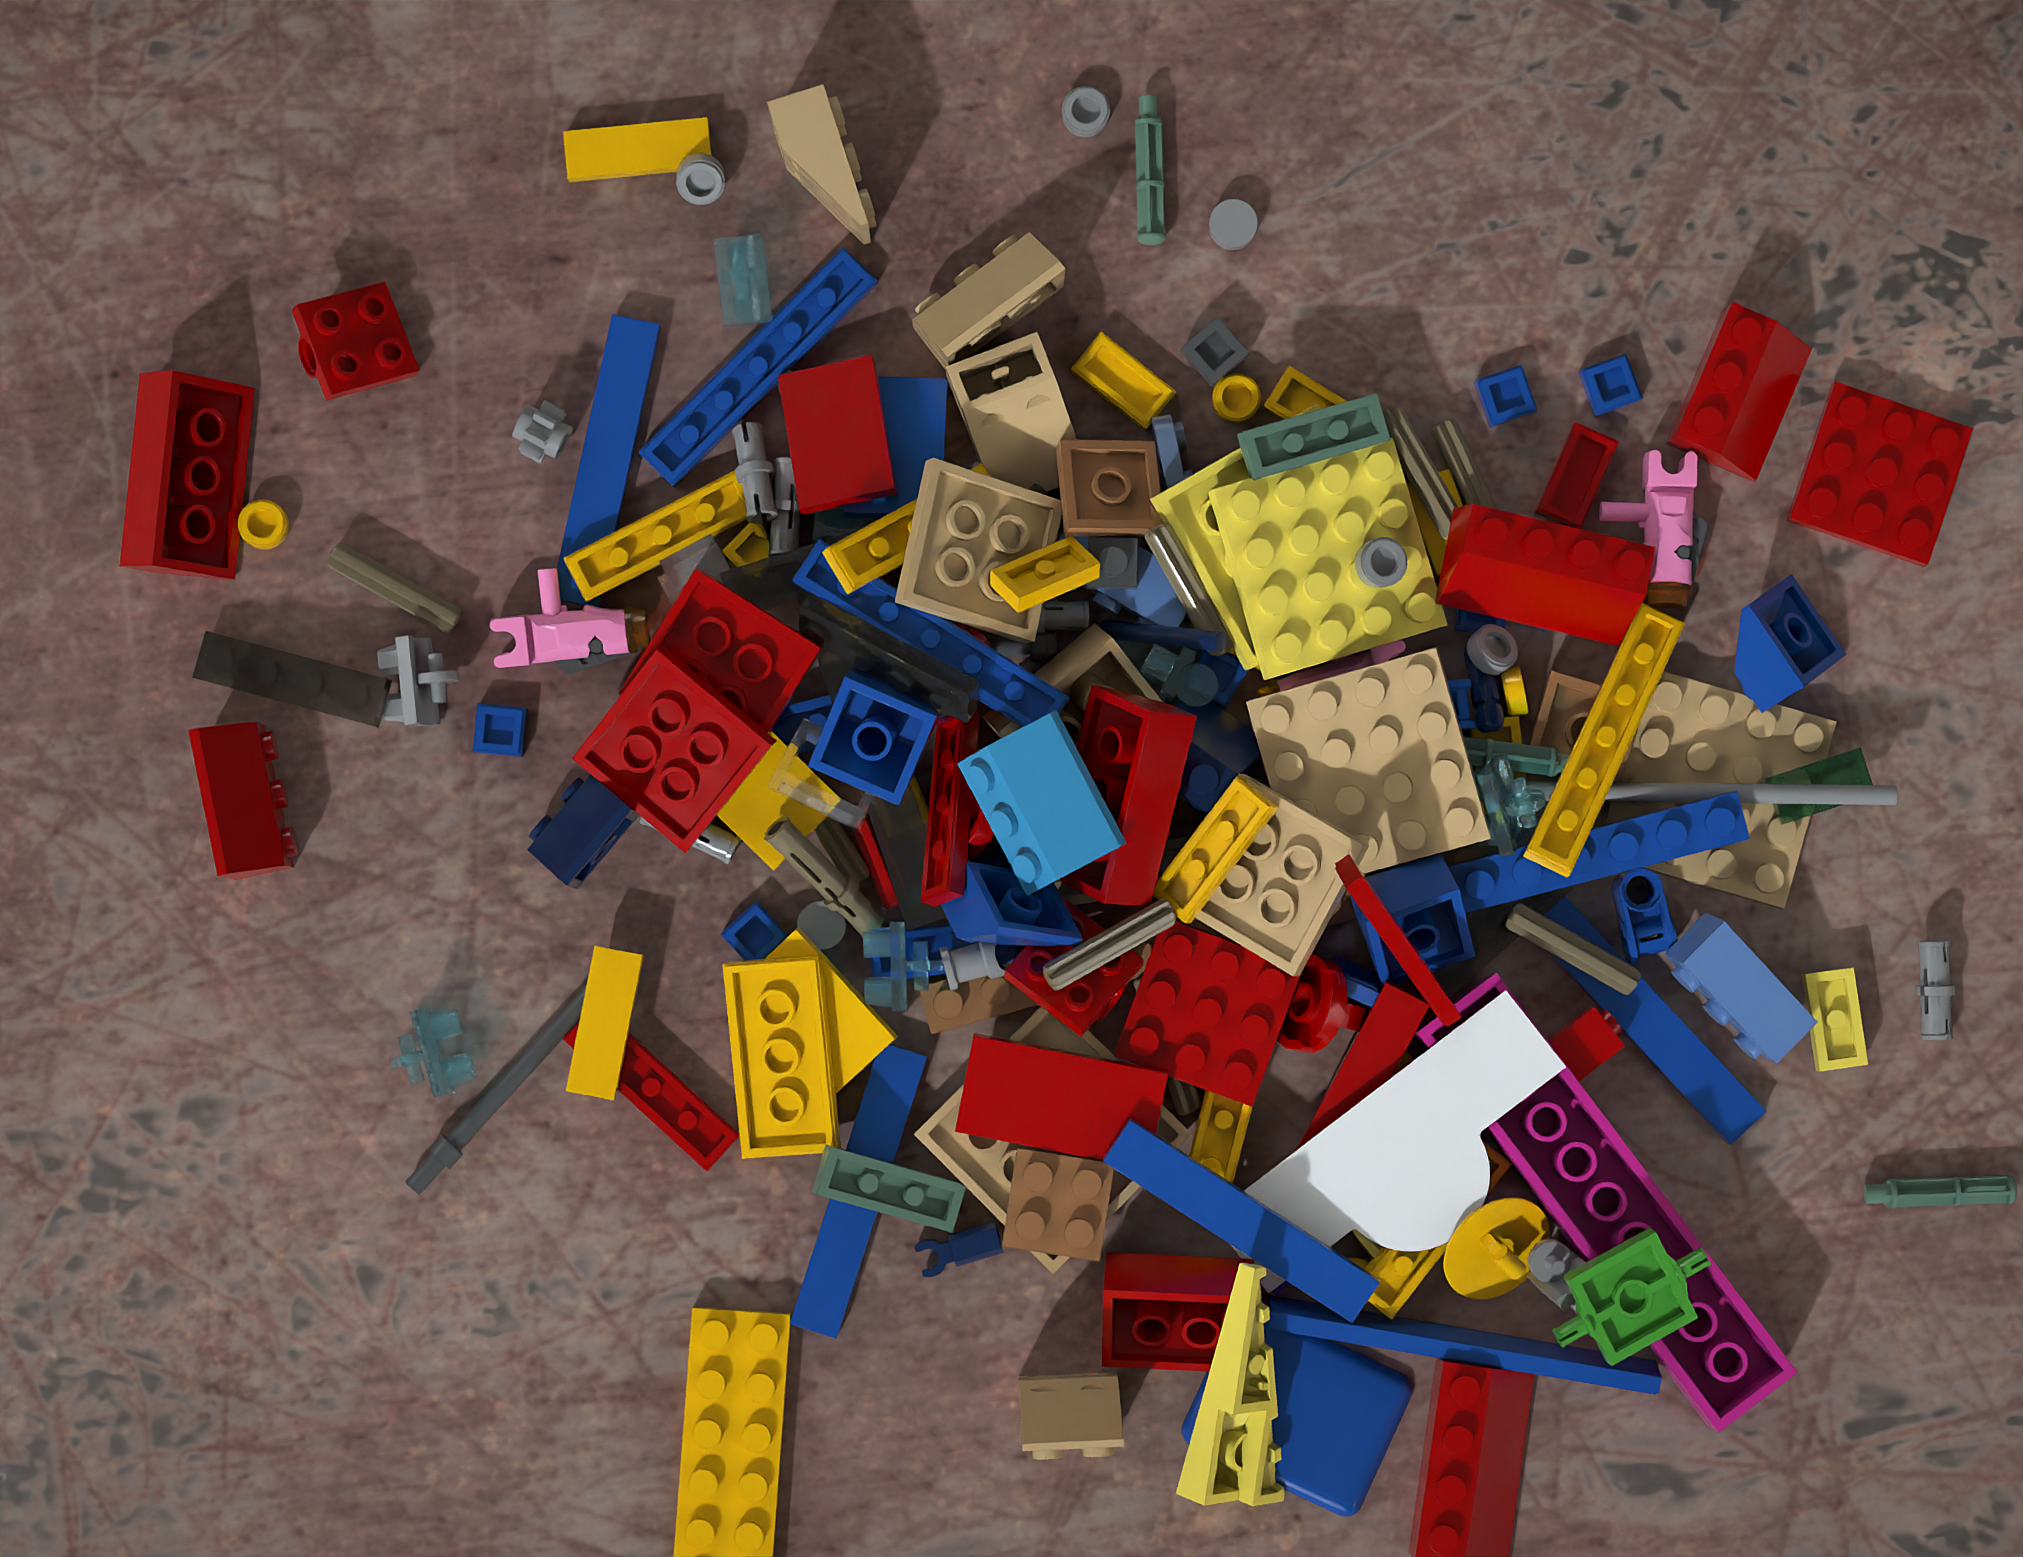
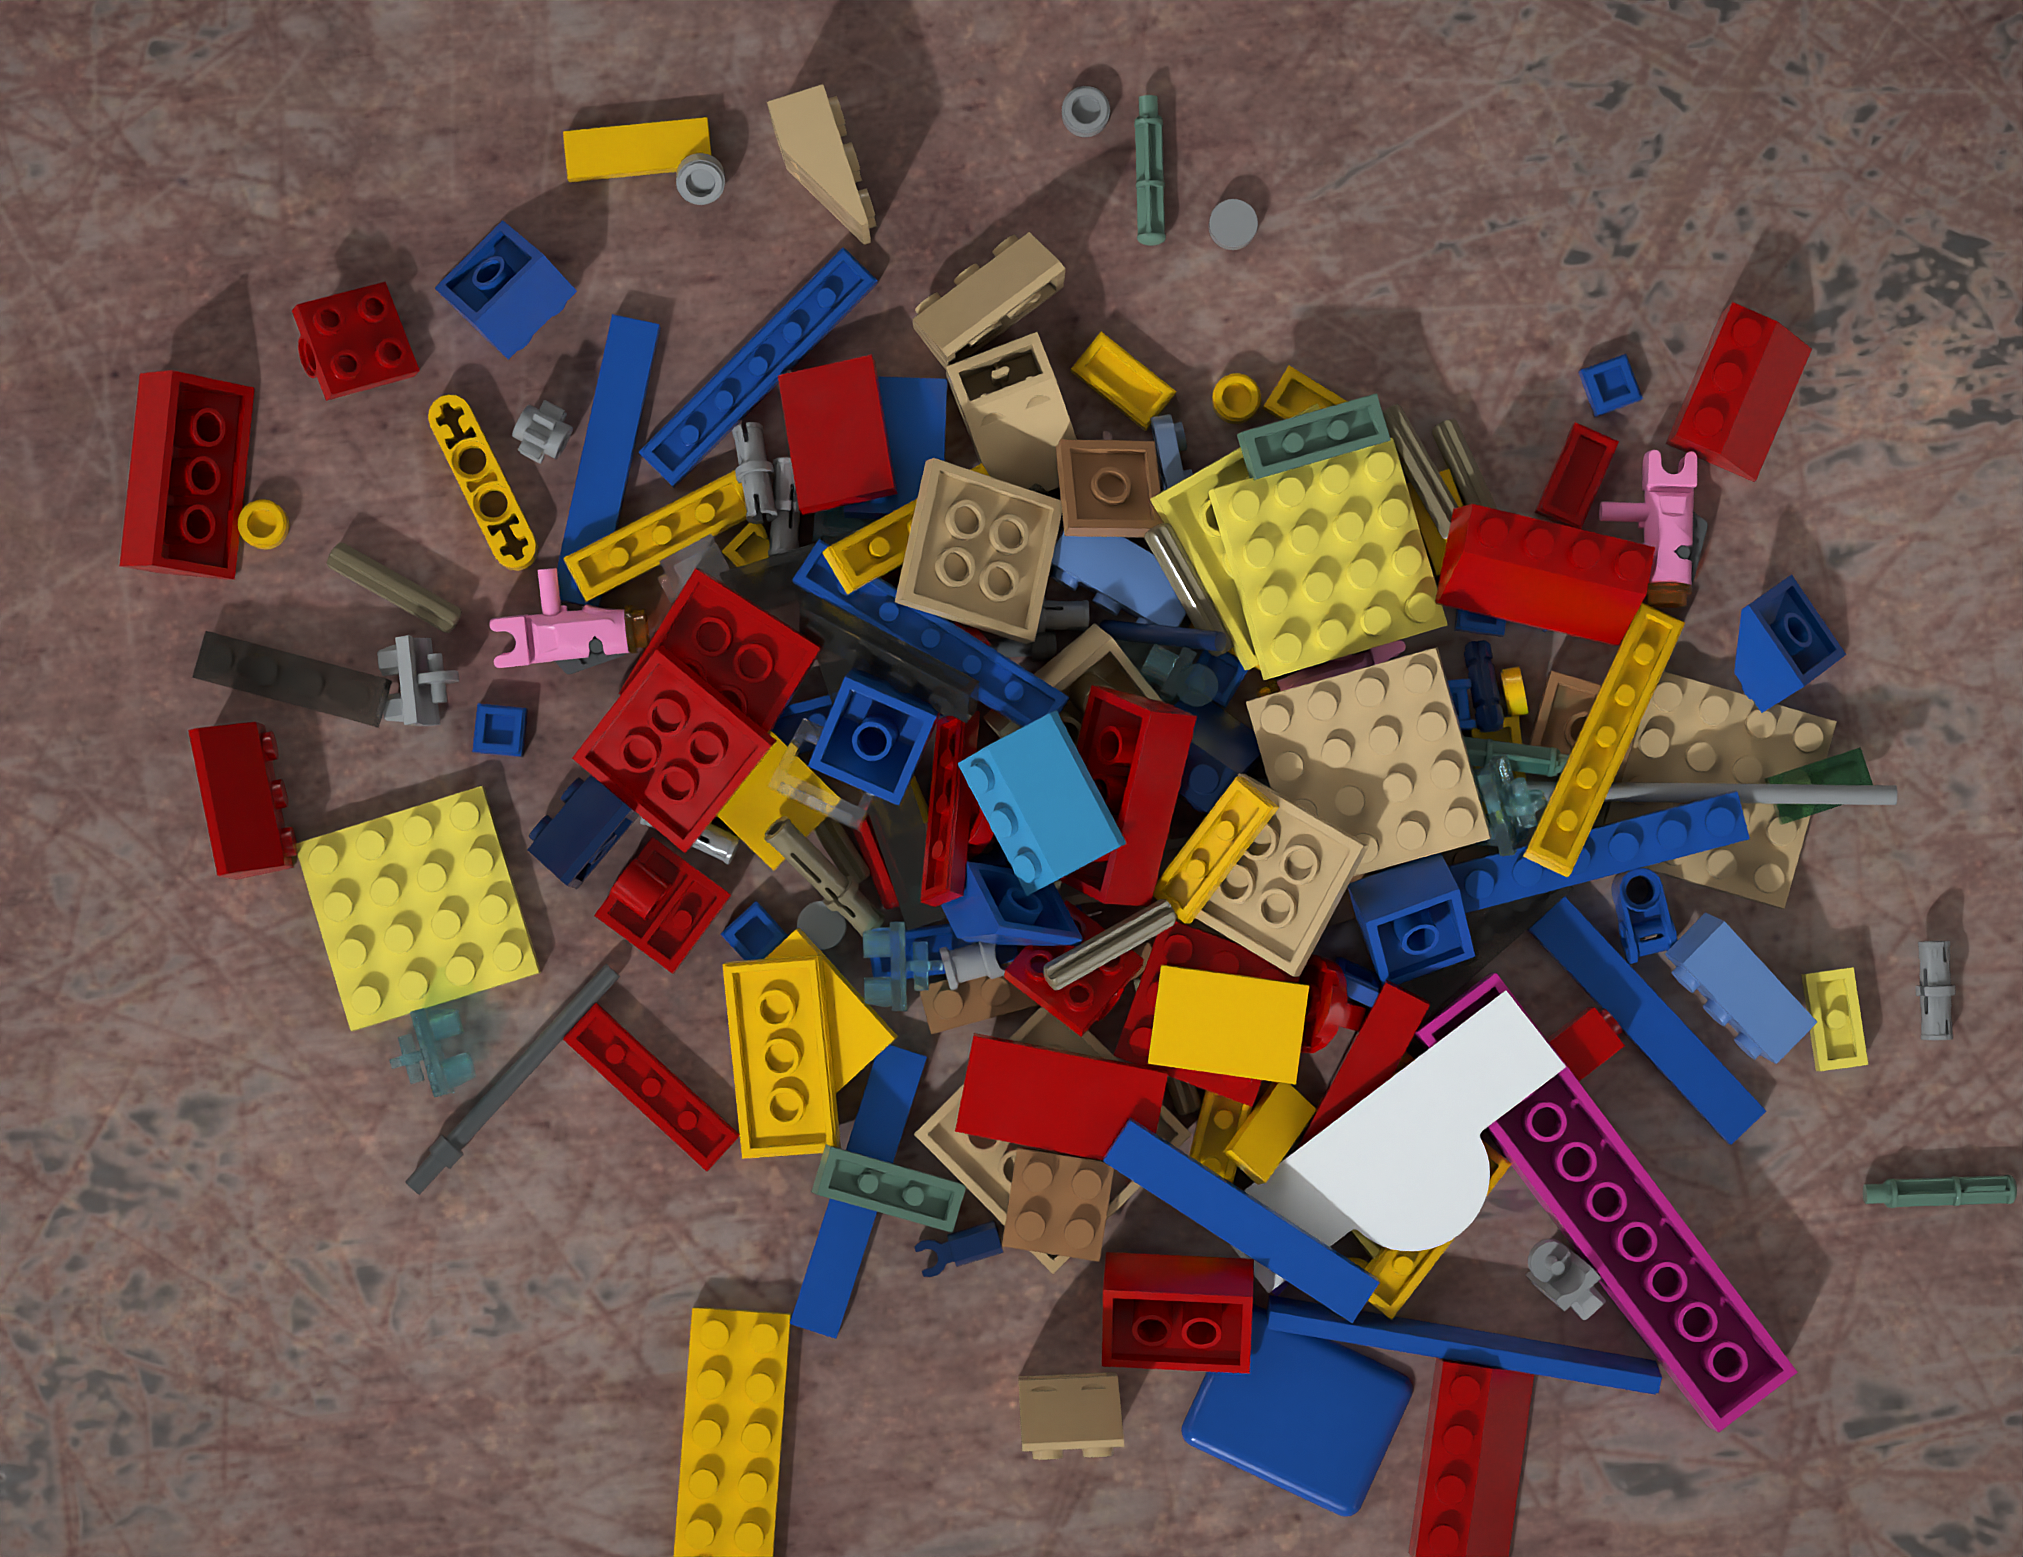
yellow tile [566,946,644,1100] -> none
clear light blue hips [714,233,773,327] -> none
yellow plate [990,536,1100,613] -> none
dark grey plate [1087,537,1138,590] -> none
light yellow wedge [1176,1263,1285,1506] -> none
dark grey plate [1180,317,1249,387] -> none
red tile [1335,854,1462,1027] -> none
light grey tile [1355,537,1407,588] -> none
yellow shield [1443,1197,1550,1299] -> none
light grey tile [1467,624,1518,675] -> none
blue tile [1474,365,1537,428] -> none
dark tan axle [1505,903,1641,995] -> none
bright green plate [1552,1228,1711,1366] -> none
red plate [1786,381,1973,567] -> none
none -> light yellow plate [296,786,541,1031]
none -> yellow beam [428,394,539,571]
none -> blue slope [435,220,577,360]
none -> red plate [594,837,732,974]
none -> yellow tile [1148,964,1309,1084]
none -> yellow tile [1223,1081,1317,1185]

